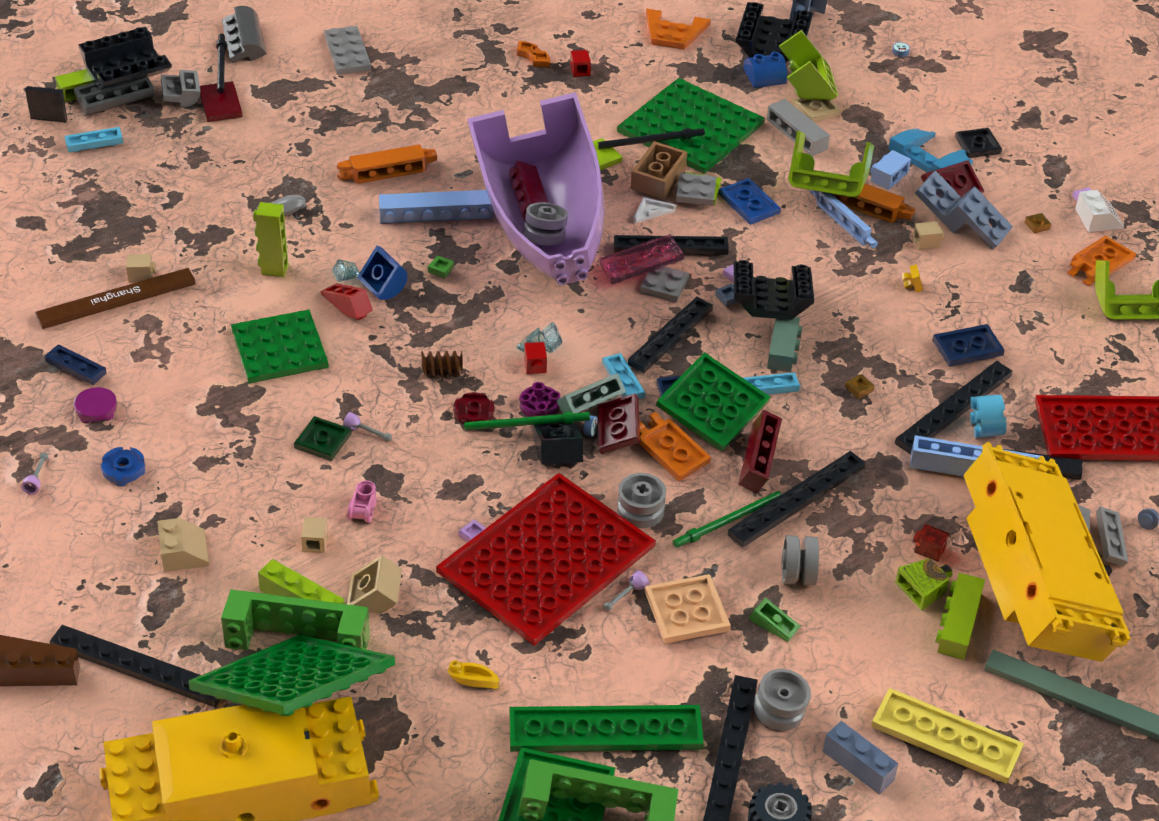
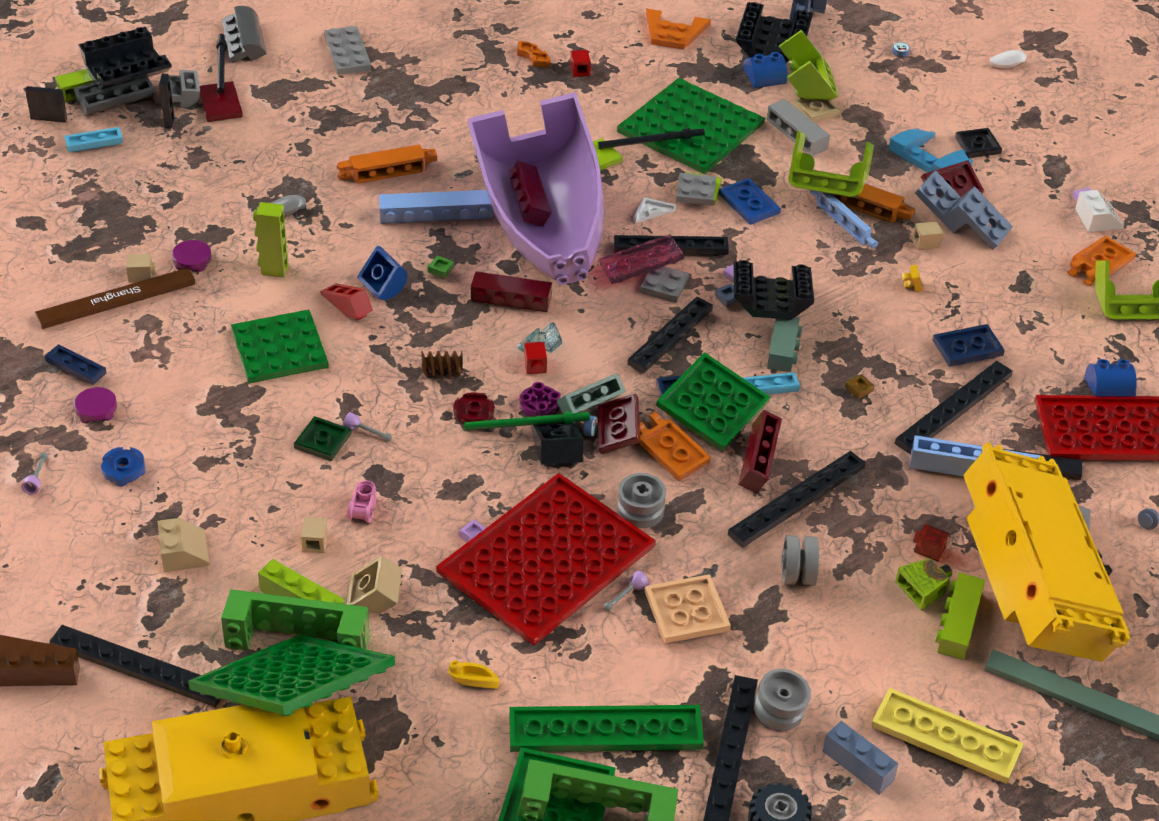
clear light blue slope [332,259,359,282] -> none
light grey wheel [523,202,568,246] -> none
medium azure tile [602,353,645,399] -> none
medium nougat brick [630,141,687,200] -> none
green bar [673,491,782,548] -> none
bright green slope [748,598,801,642] -> none
light blue brick [870,150,911,190] -> none
medium azure brick [970,394,1006,438] -> none
pearl gold plate [1025,213,1051,233] -> none
light grey plate [1096,506,1128,567] -> none
none -> black tile [159,73,175,129]
none -> magenta tile [172,240,212,272]
none -> dark red brick [471,271,552,312]
none -> white arm [990,50,1027,69]
none -> blue brick [1084,359,1137,396]

